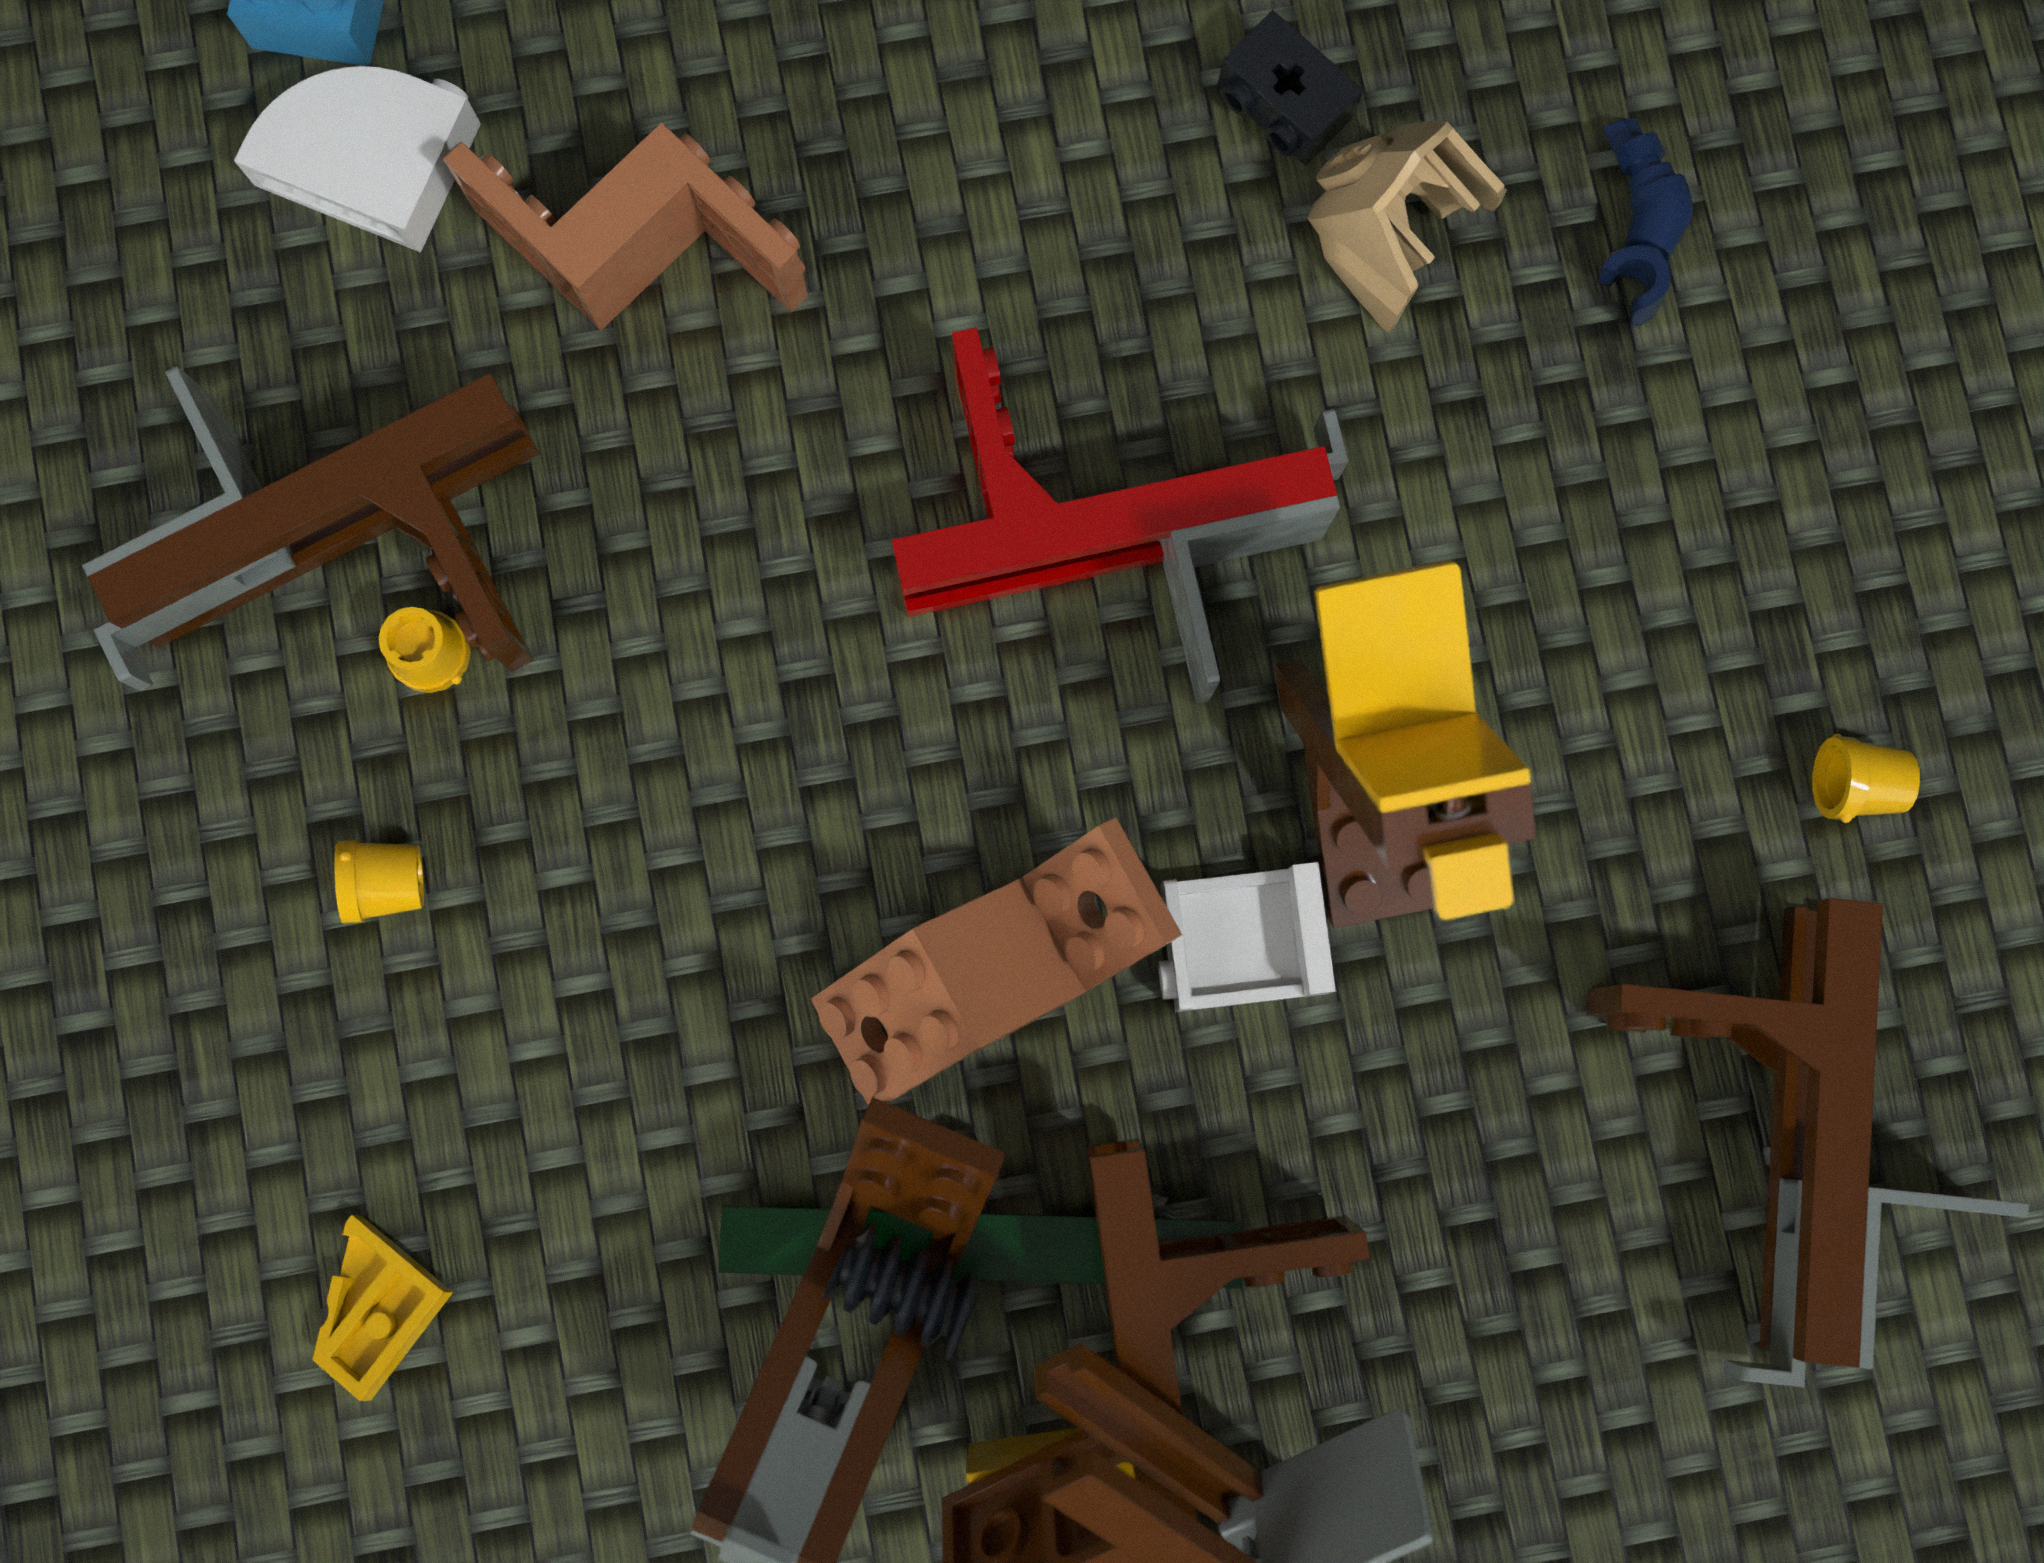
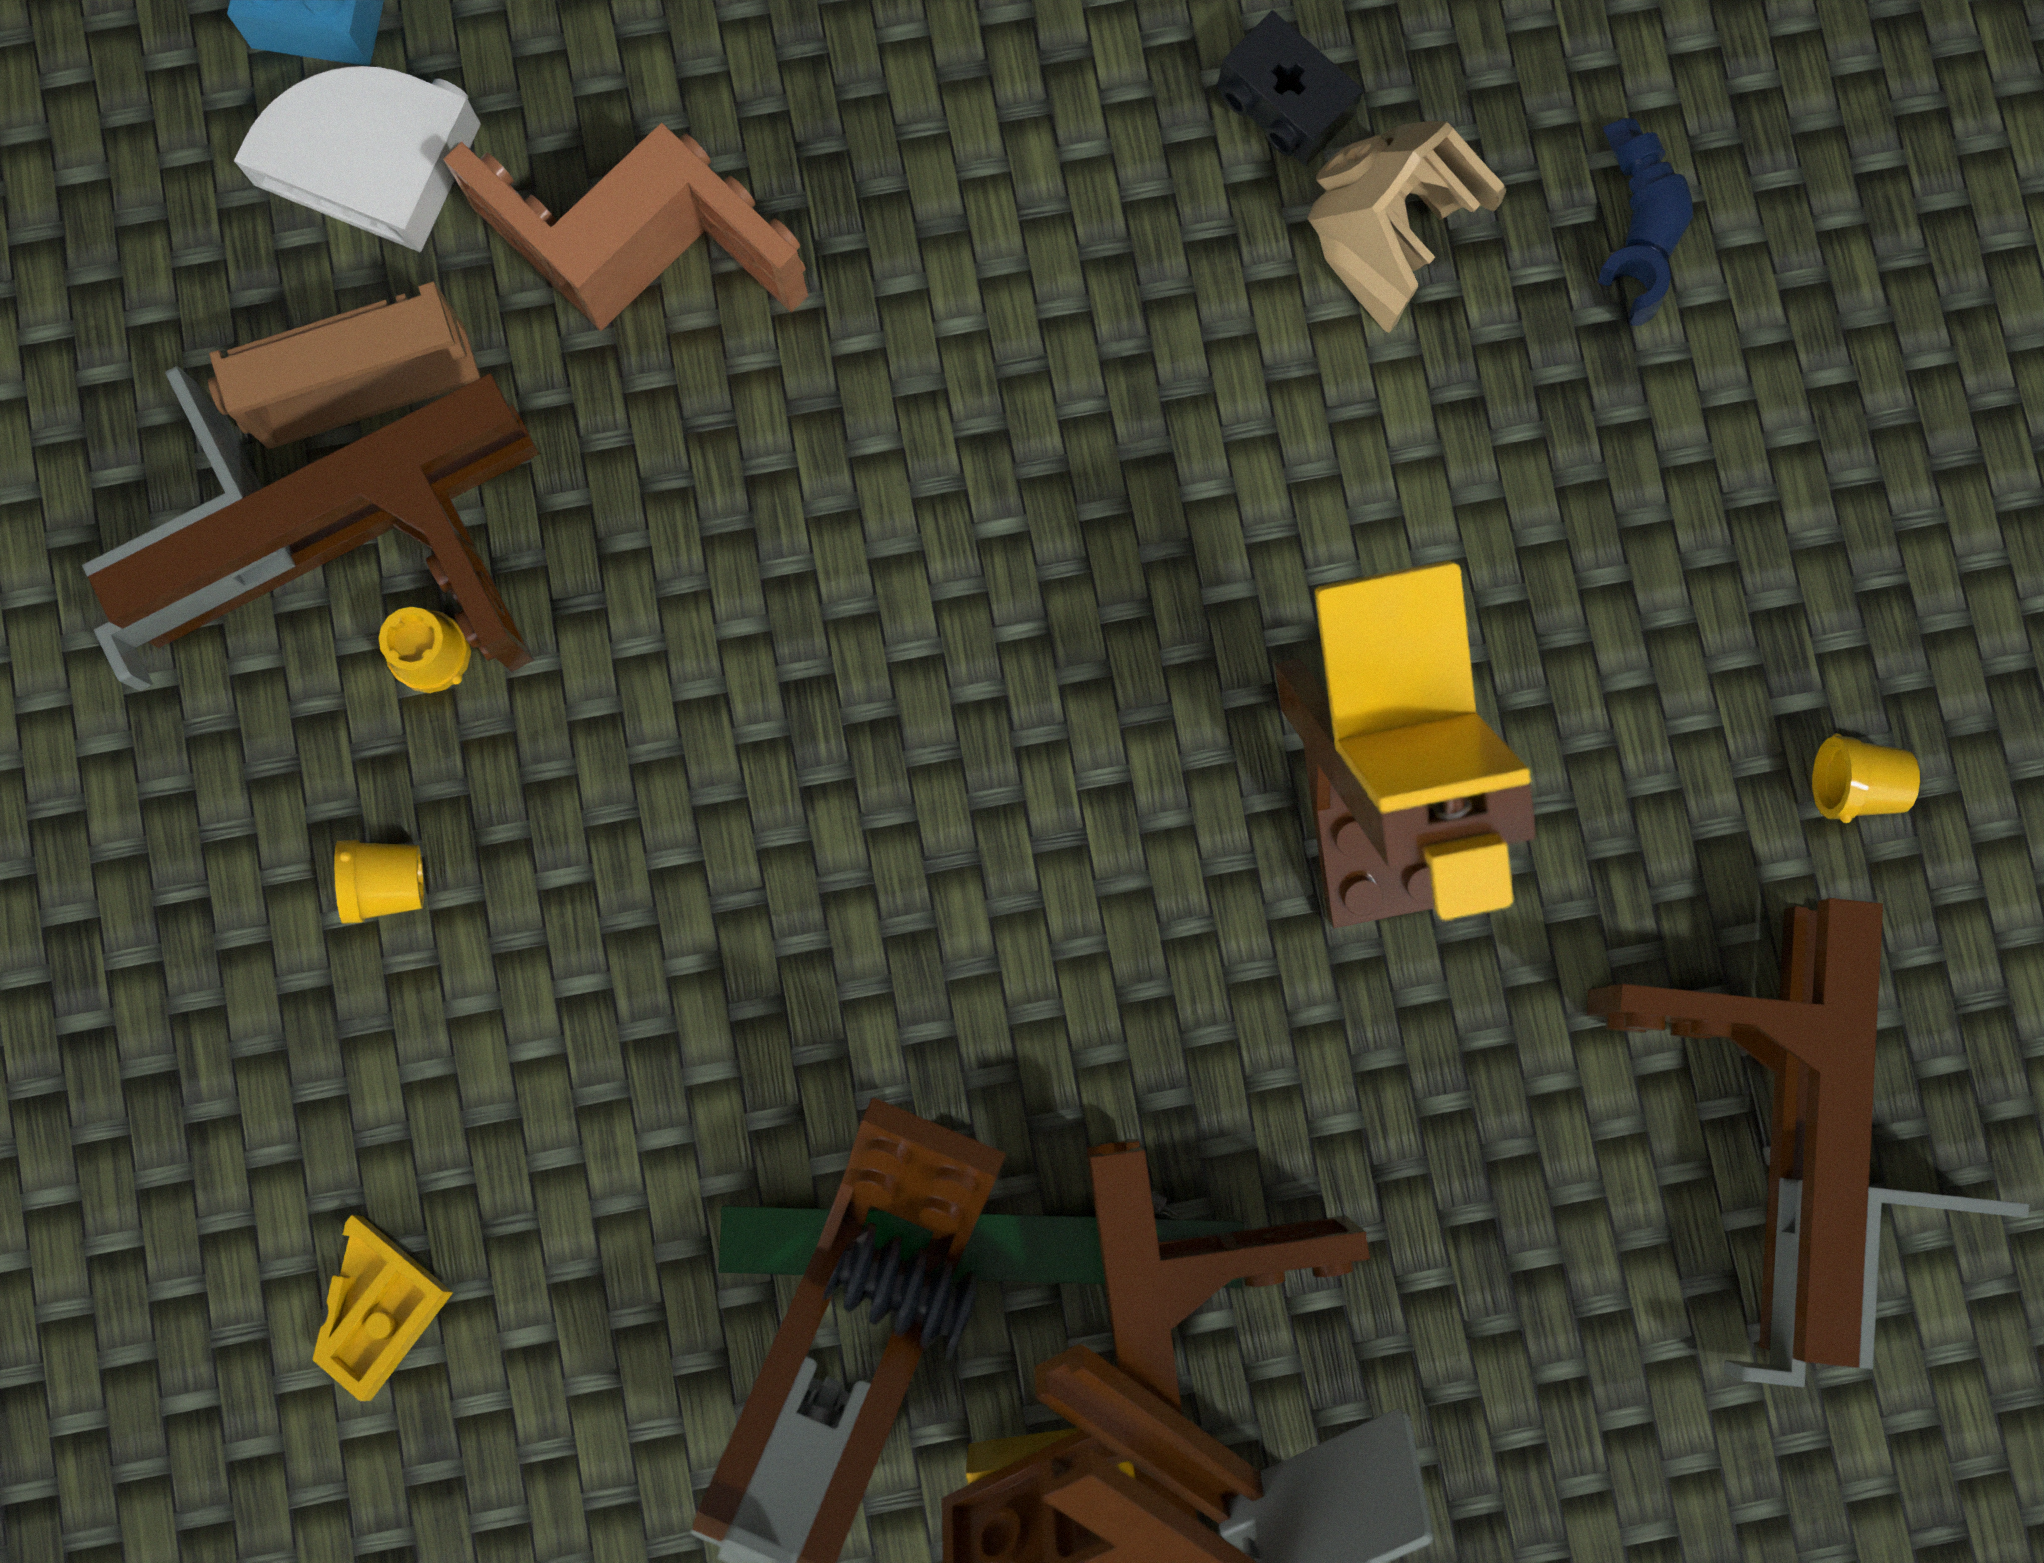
nougat bracket [811,818,1182,1106] -> none
red piece [891,327,1348,704] -> none
white panel [1158,862,1336,1012] -> none
none -> medium nougat door [208,281,481,449]

